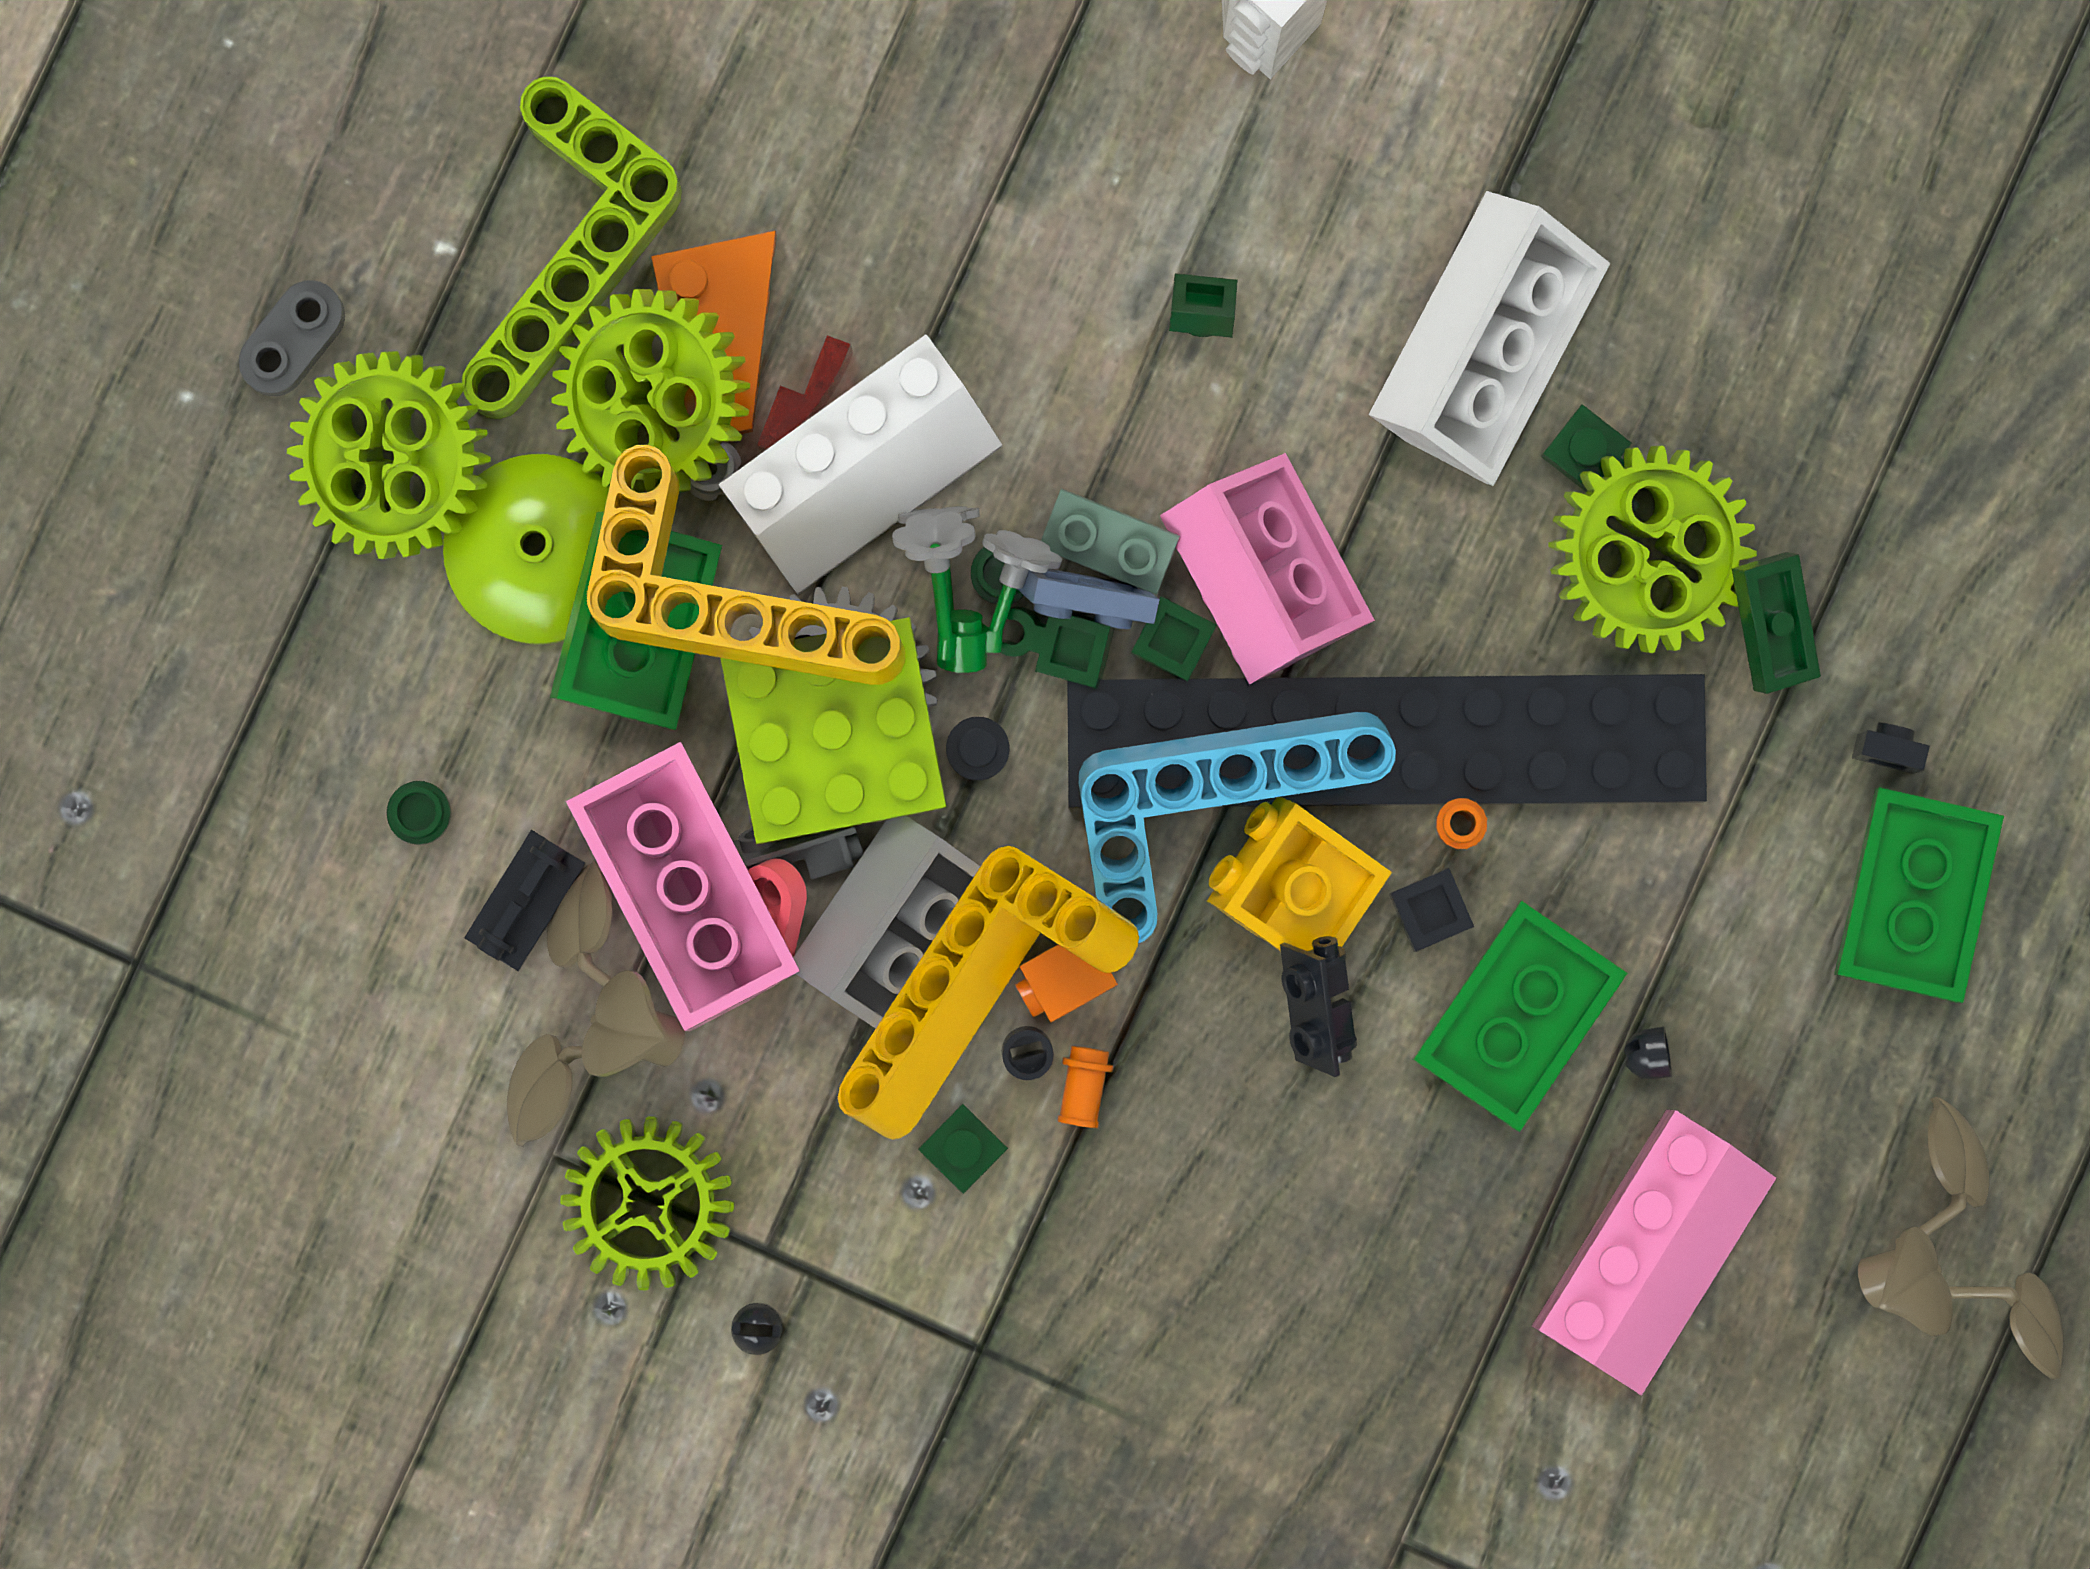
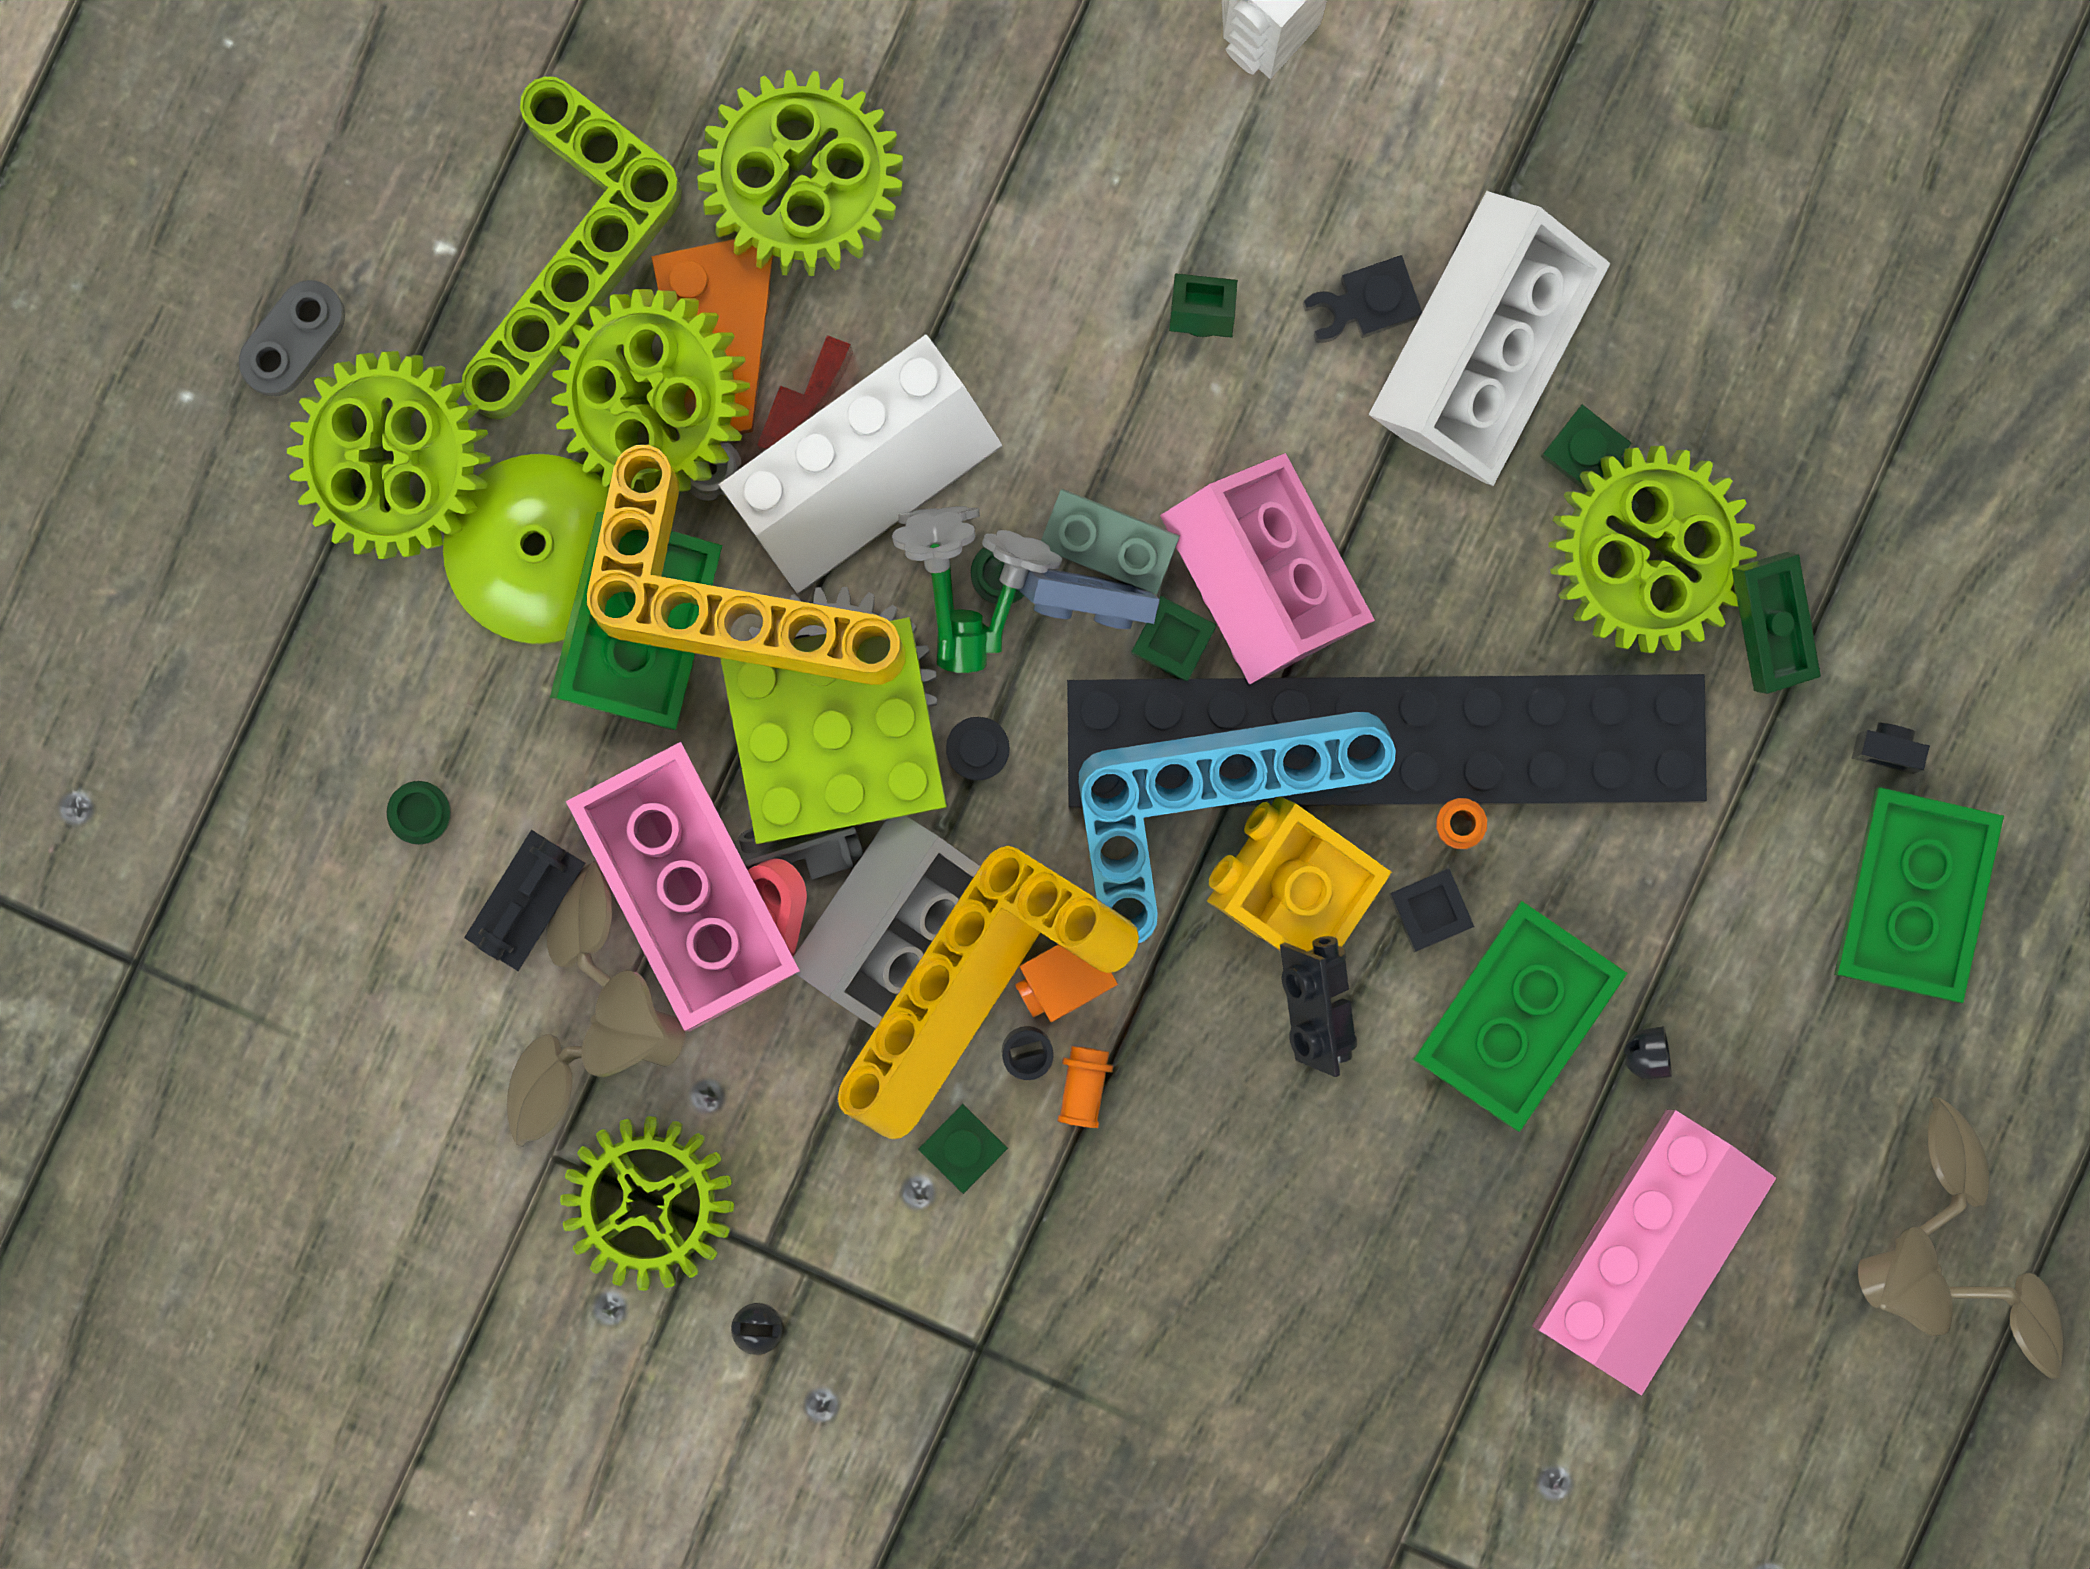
dark green plate [1000,607,1115,688] -> none
none -> lime gear [697,70,903,276]
none -> black plate [1303,255,1422,343]

